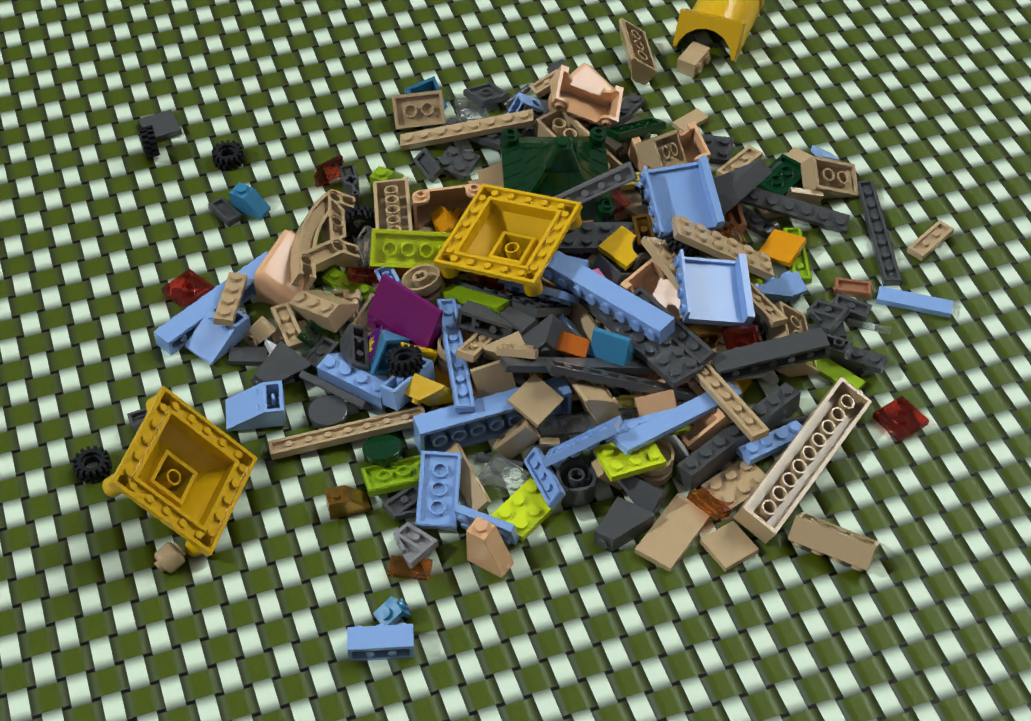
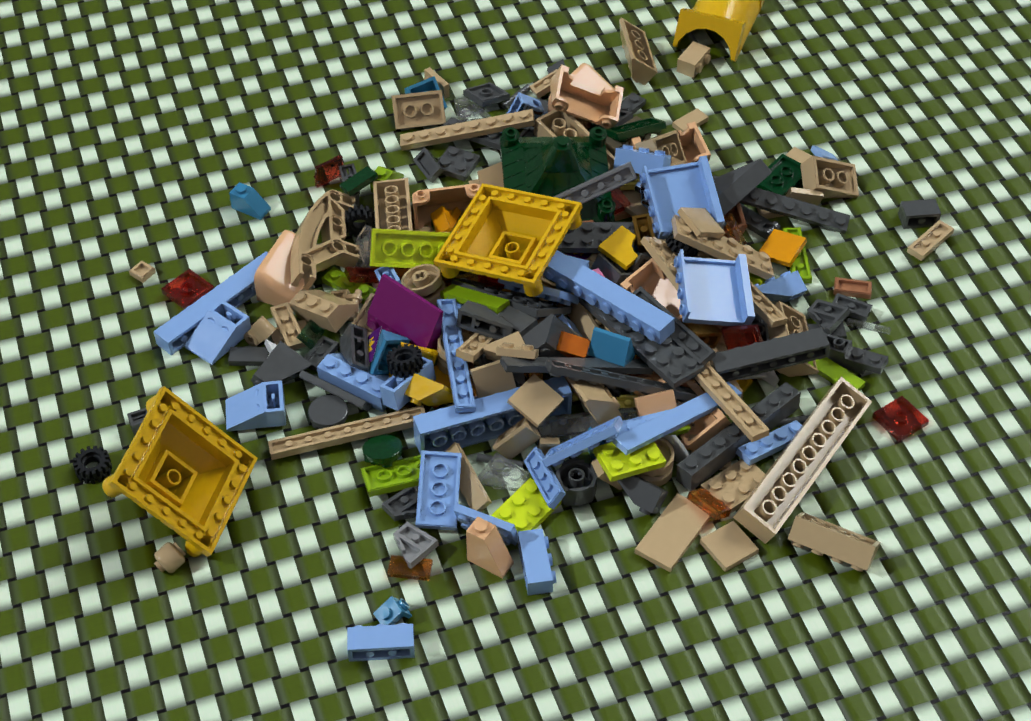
dark grey tile [138,109,182,142] -> none
black tyre [138,125,160,158] -> none
dark grey tile [208,196,243,227] -> none
black tyre [211,140,244,171] -> none
tan plate [213,272,247,326] -> none
pearl gold slope [325,485,371,520] -> none
dark grey slope [594,497,655,552] -> none
dark grey plate [701,134,734,165] -> none
tan plate [716,145,763,176] -> none
dark grey tile [857,180,902,286] -> none
light blue tile [876,286,954,318] -> none
none -> tan tile [129,260,156,283]
none -> dark green tile [339,166,378,196]
none -> tan plate [424,67,450,99]
none -> light blue brick [518,528,557,595]
none -> light blue brick [613,145,671,174]
none -> tan tile [677,207,725,238]
none -> dark grey brick [898,199,941,229]

